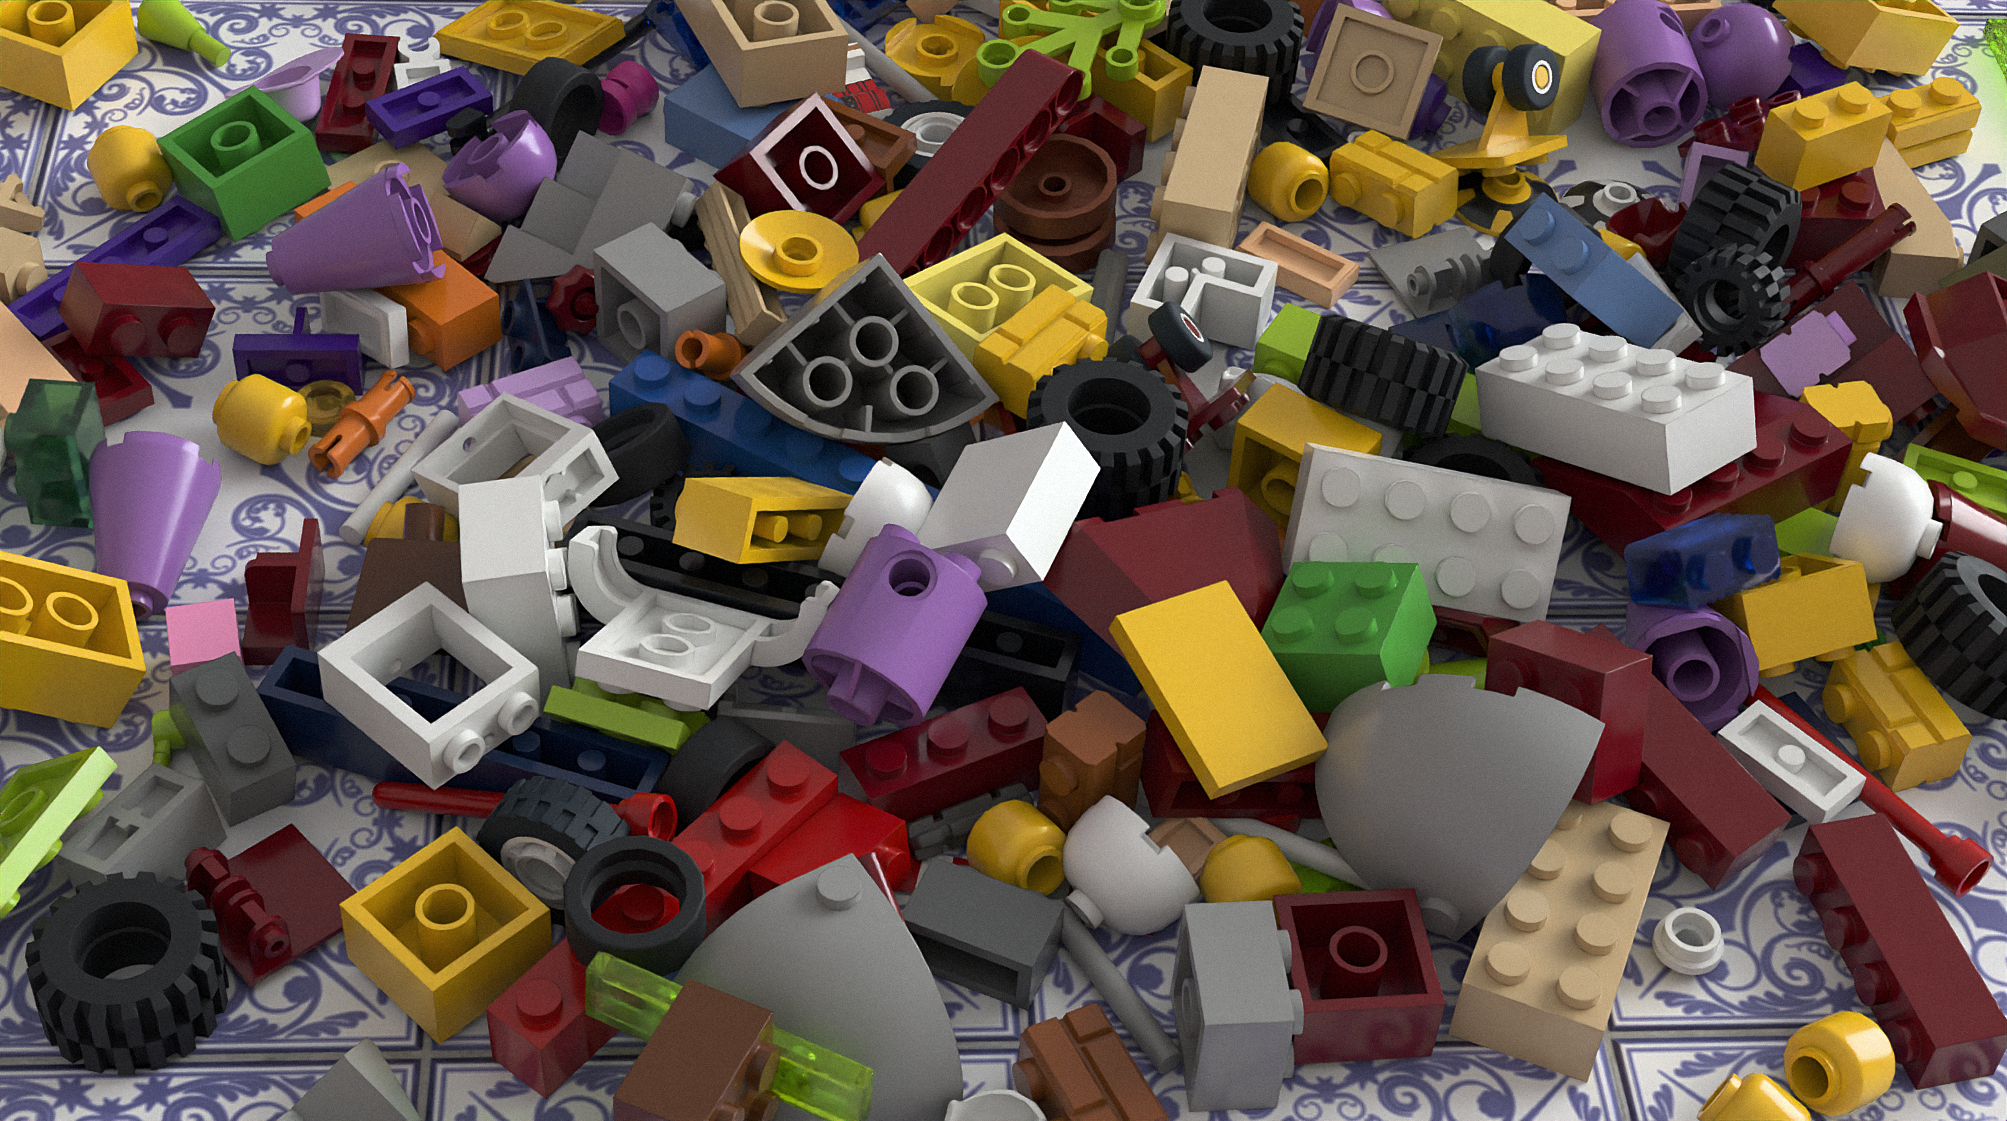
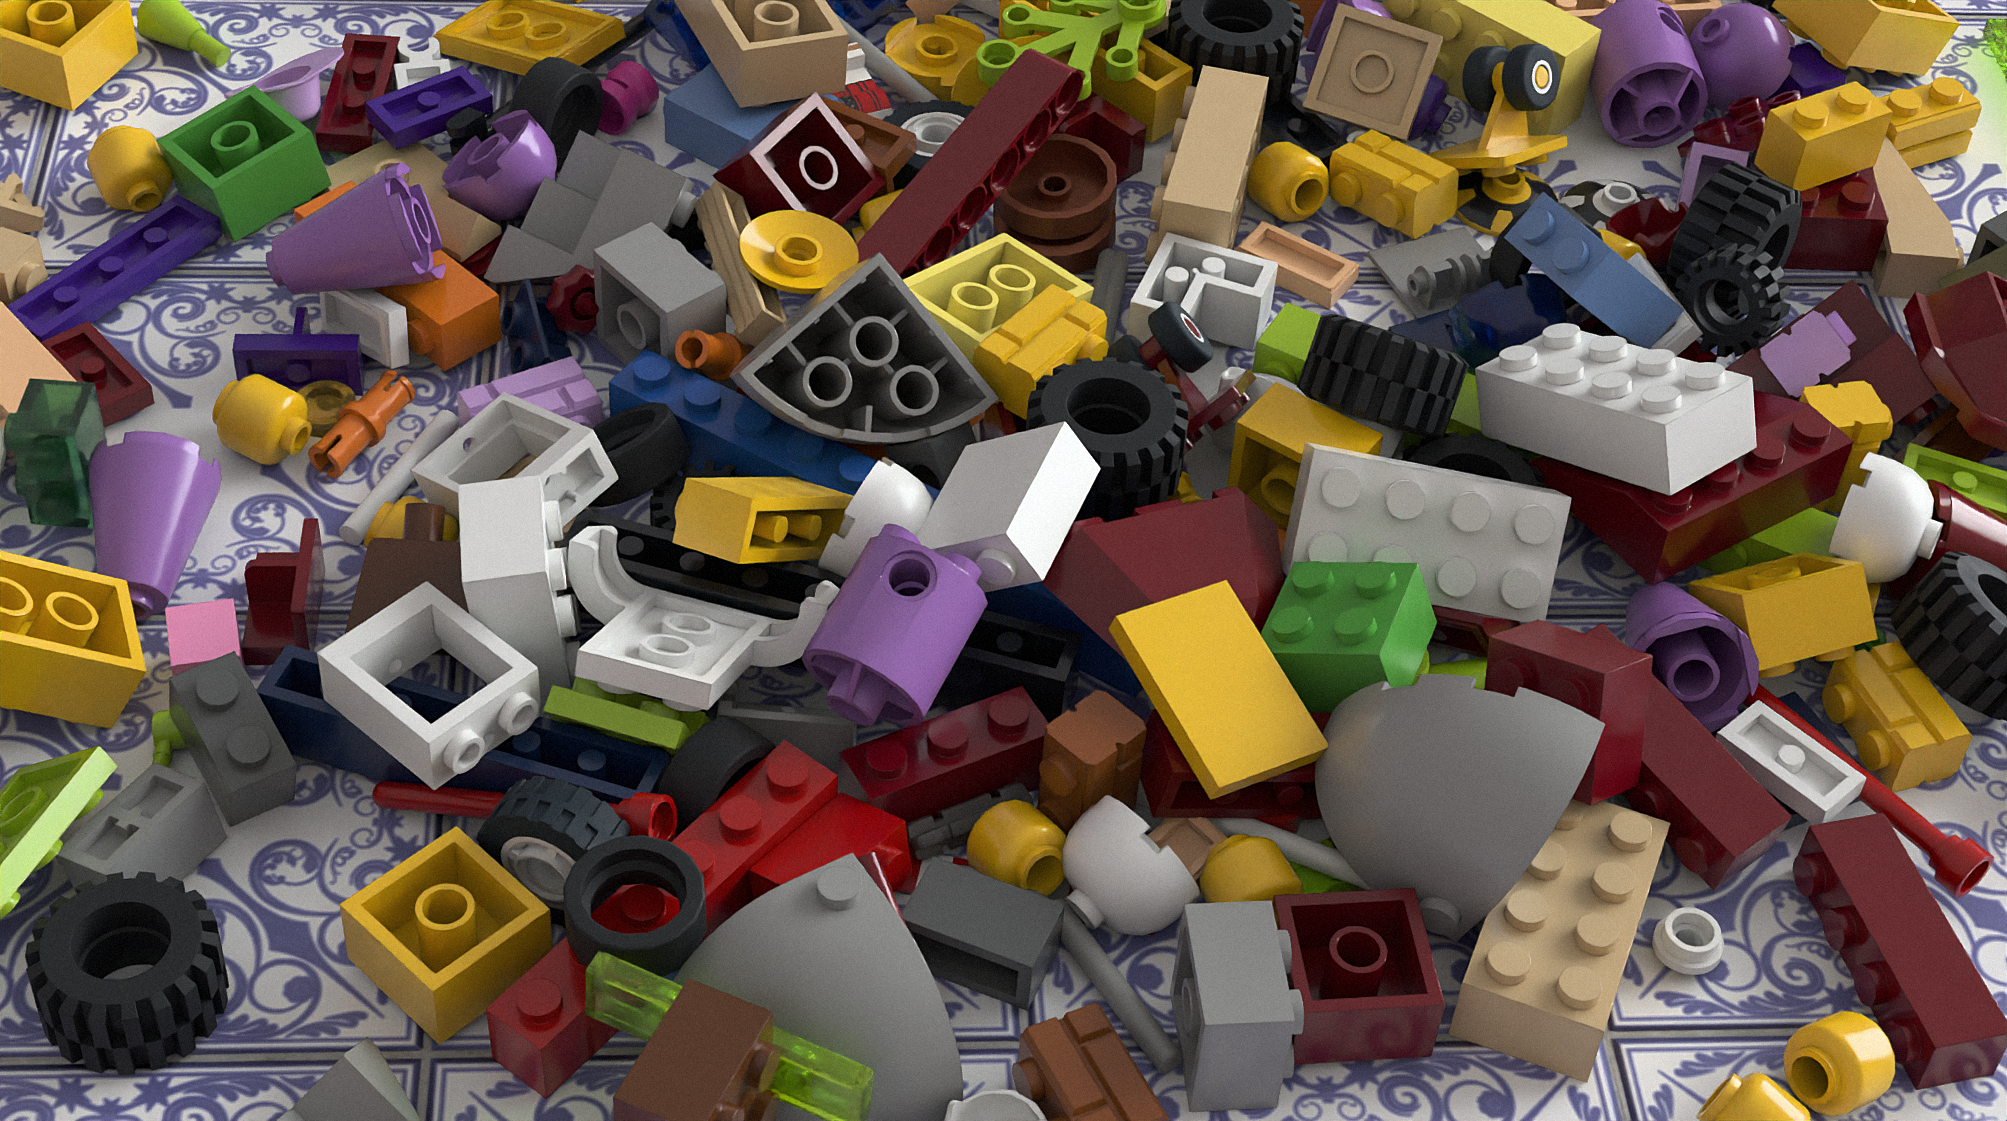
dark red brick [58,262,216,358] -> none
dark red hinge [184,823,357,987] -> none
clear blue brick [1623,512,1781,611] -> none
dark red pin [1779,203,1917,328] -> none

